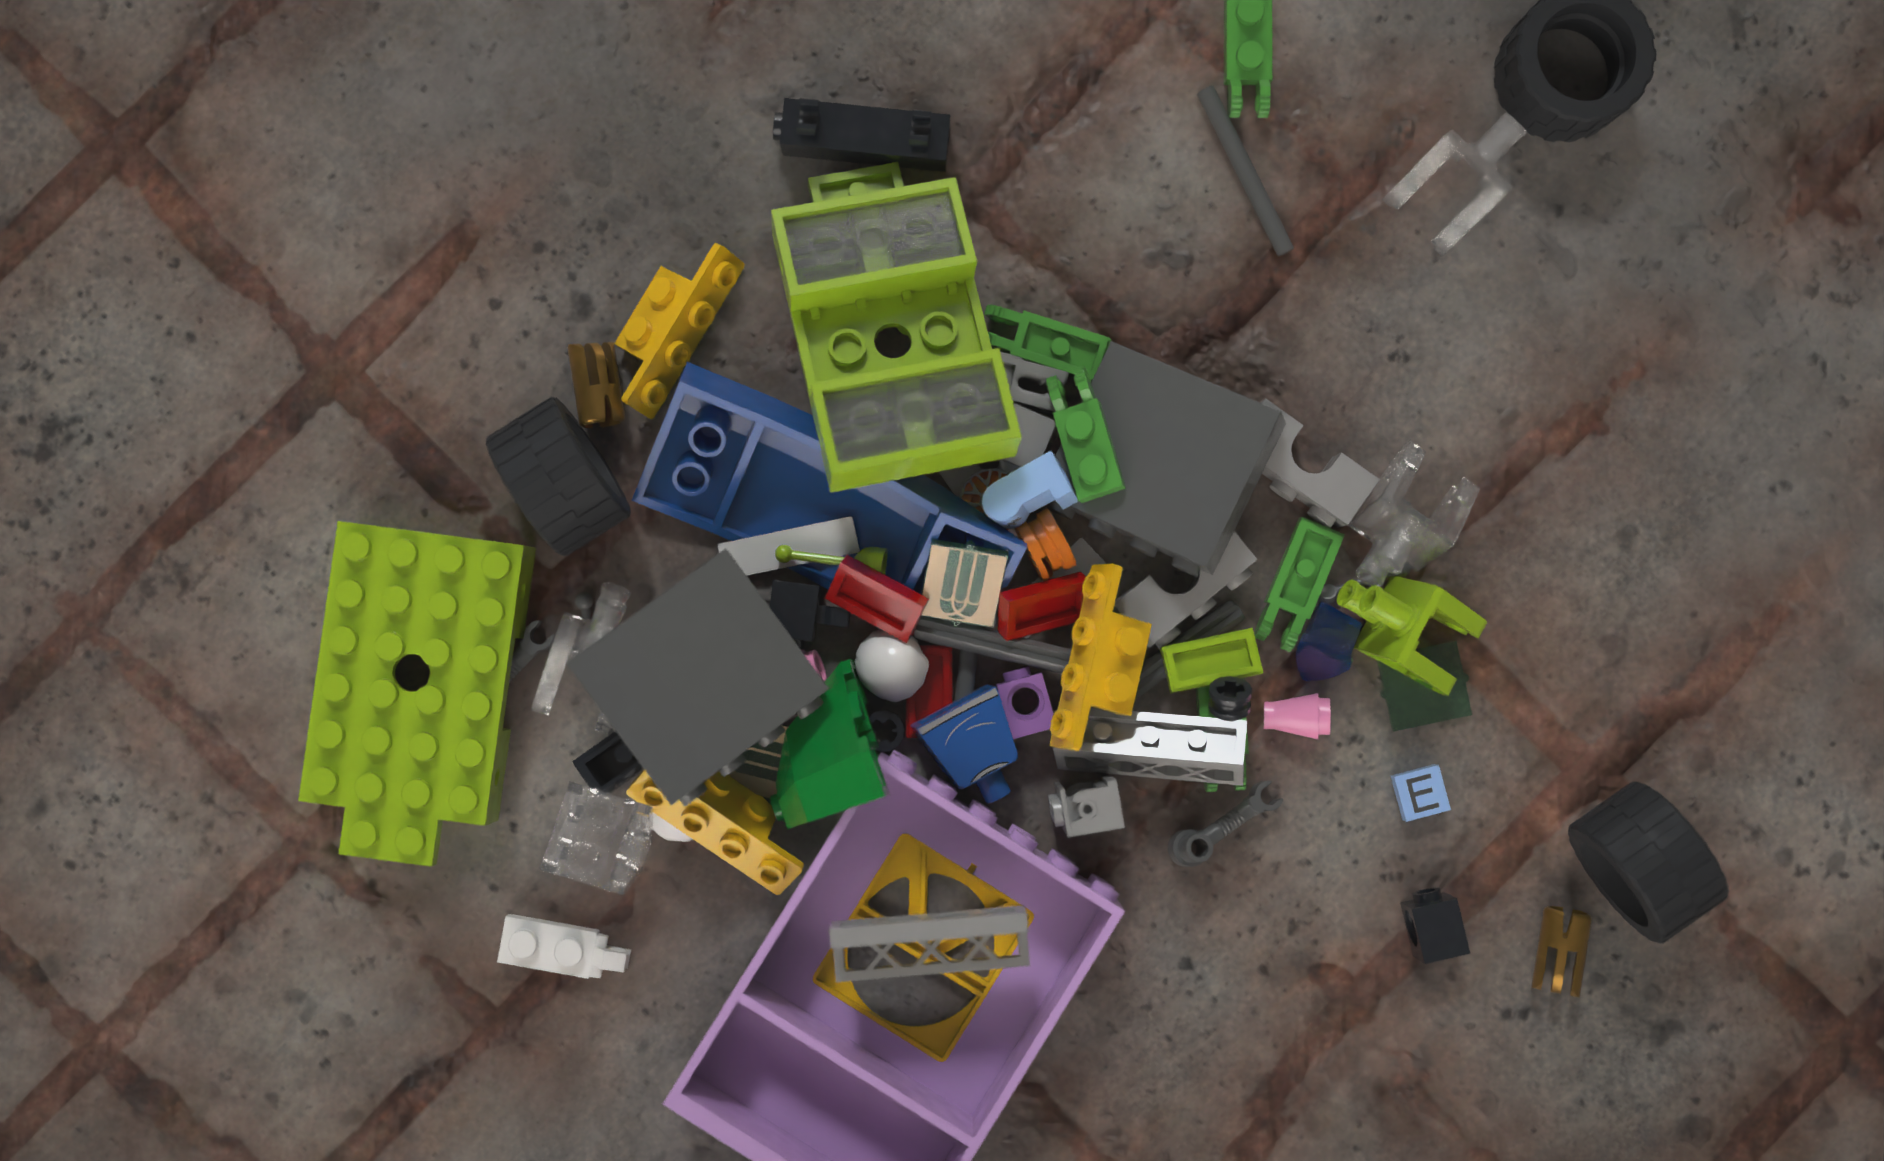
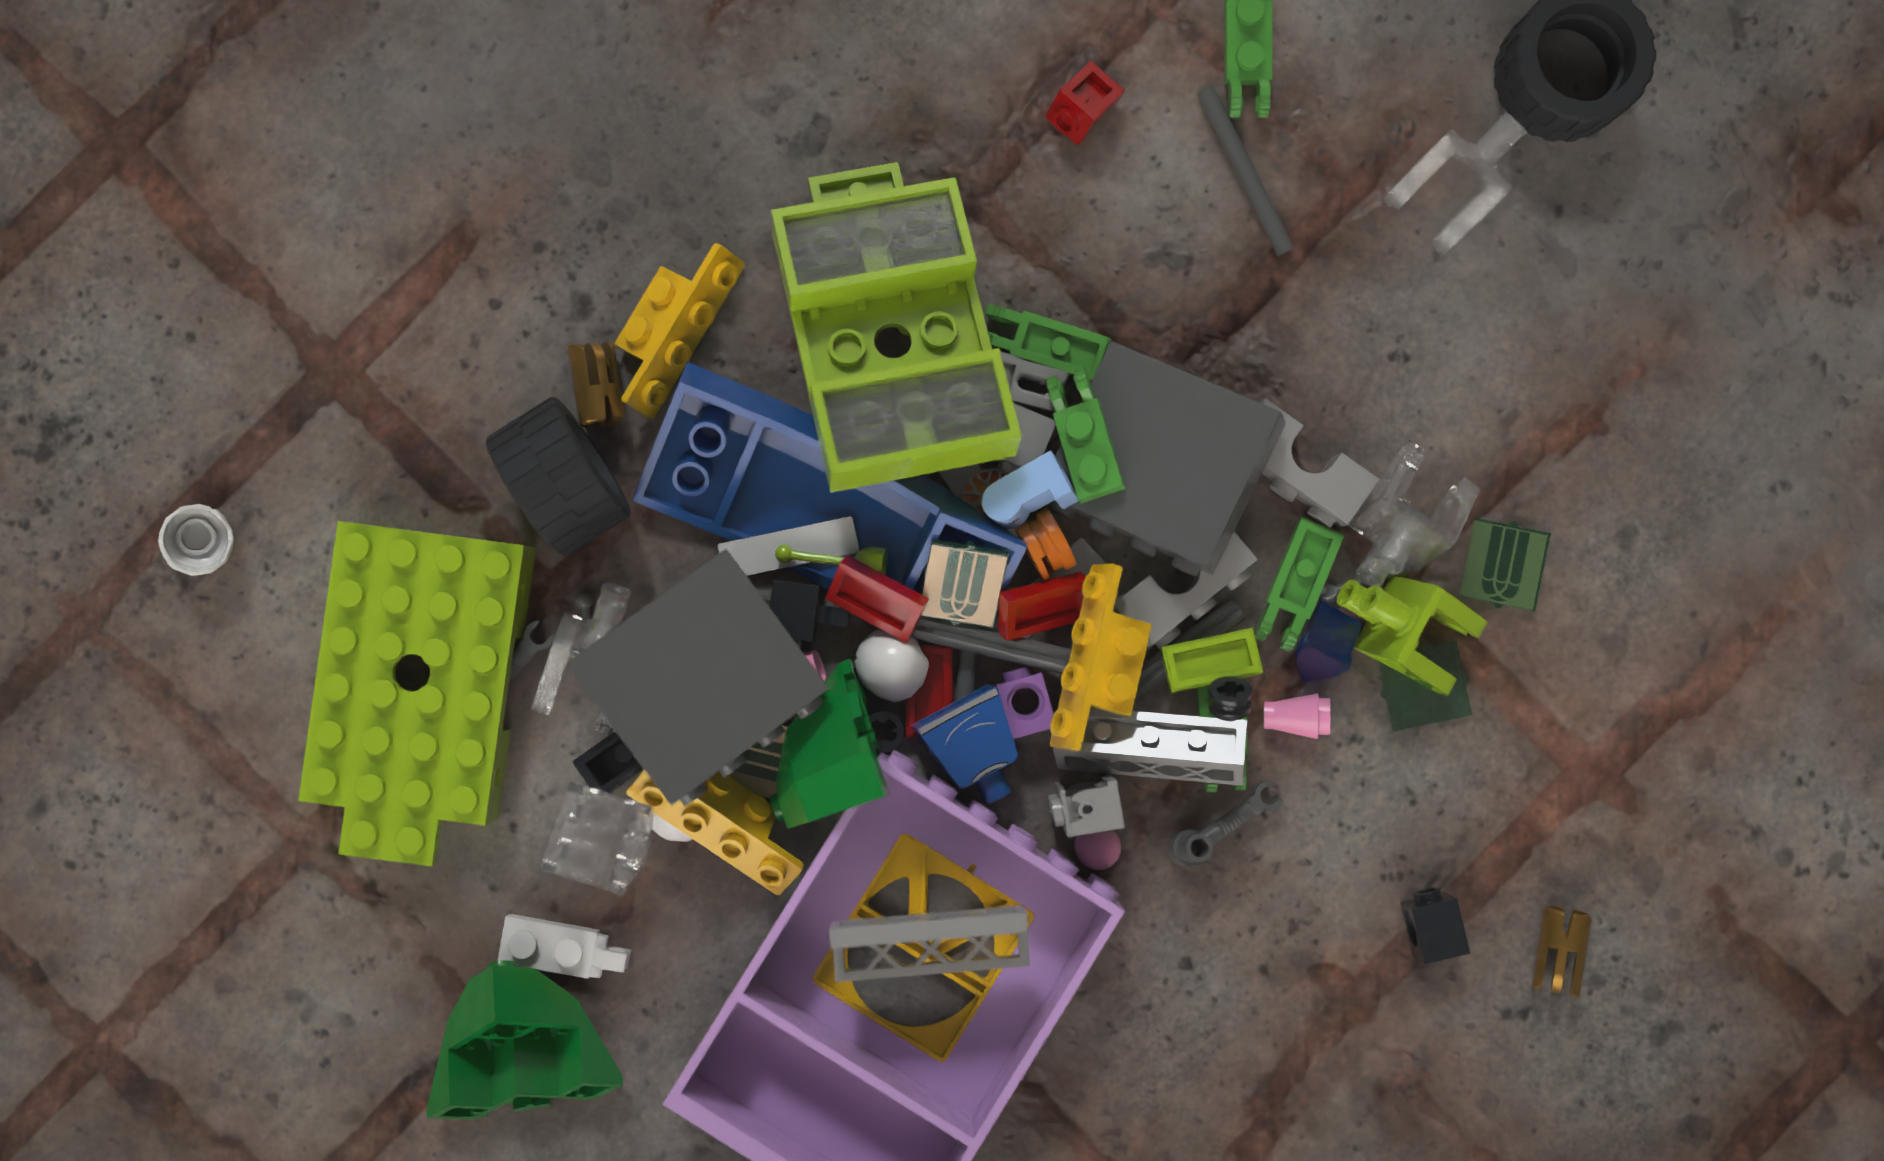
black brick [773,98,950,172] -> none
light blue tile [1391,764,1451,822] -> none
black tyre [1568,782,1729,944] -> none
none -> white hair [158,504,234,576]
none -> green brick [427,960,623,1120]
none -> red bracket [1045,61,1125,145]
none -> bright pink piece [1074,830,1121,870]
none -> clear green piece [1459,518,1551,612]

